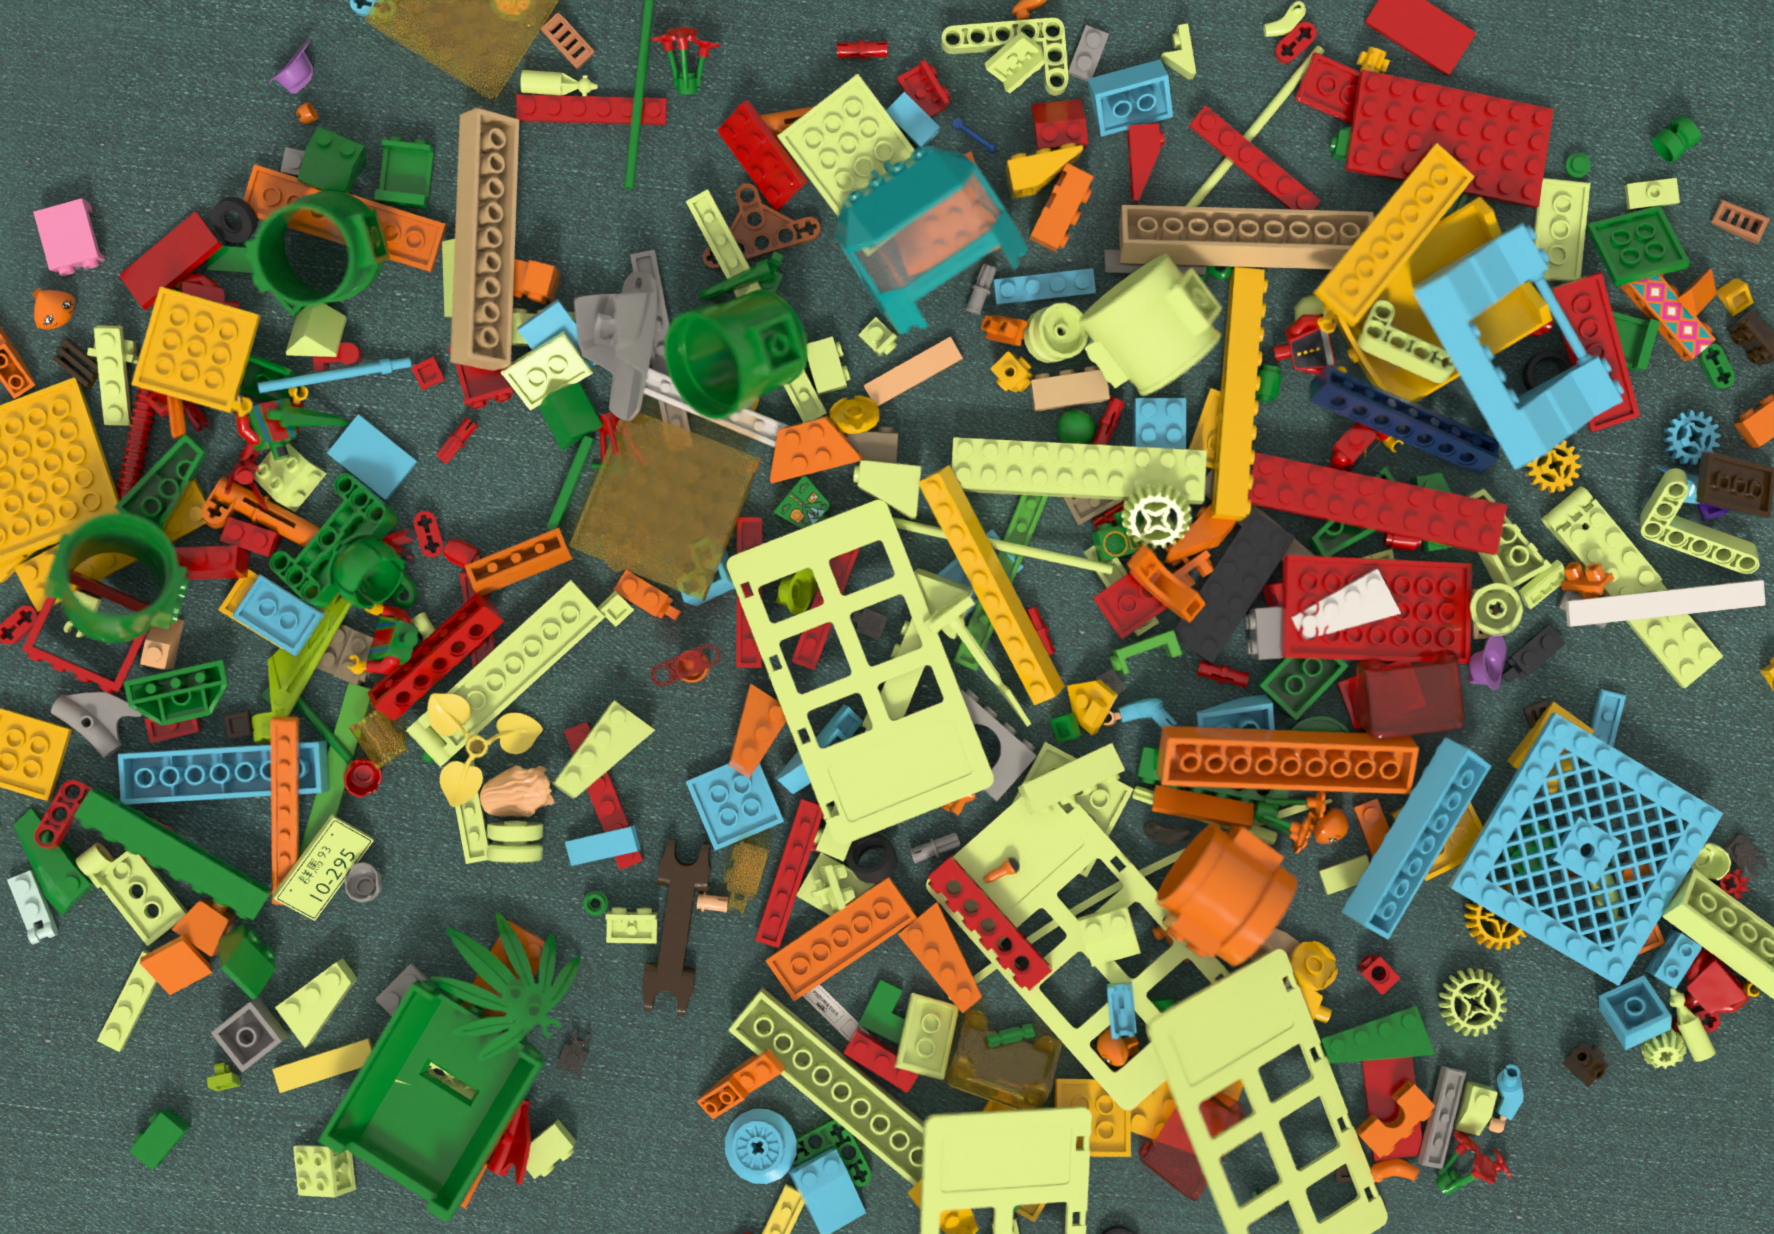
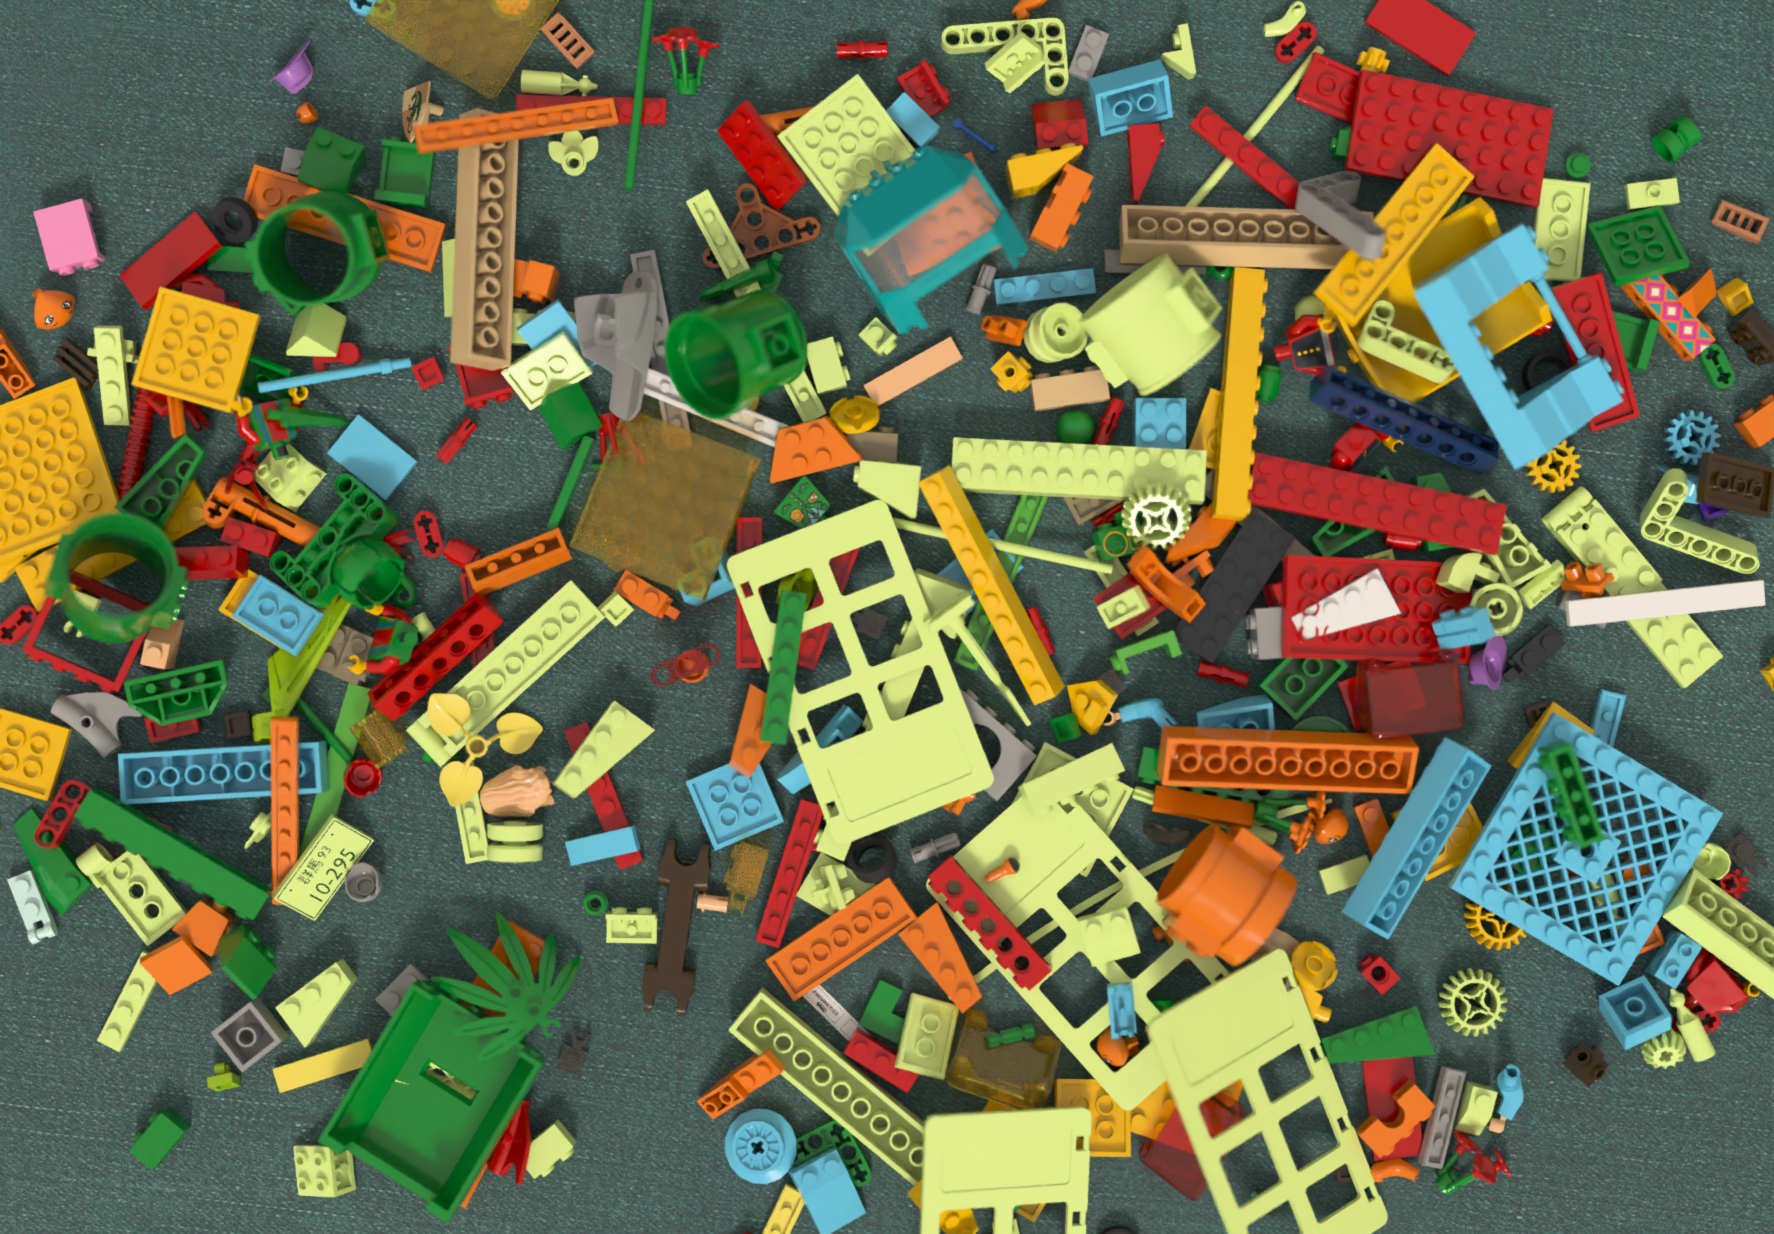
none -> yellowish green plate [244,812,272,849]
none -> shield [402,81,443,143]
none -> orange plate [413,98,618,154]
none -> yellowish green plate [549,131,599,176]
none -> green plate [760,590,807,745]
none -> yellowish green slope [1097,585,1150,629]
none -> light grey beam [1295,171,1386,259]
none -> medium azure brick [1432,605,1495,650]
none -> yellowish green brick [1435,553,1500,593]
none -> green brick [1537,740,1605,848]

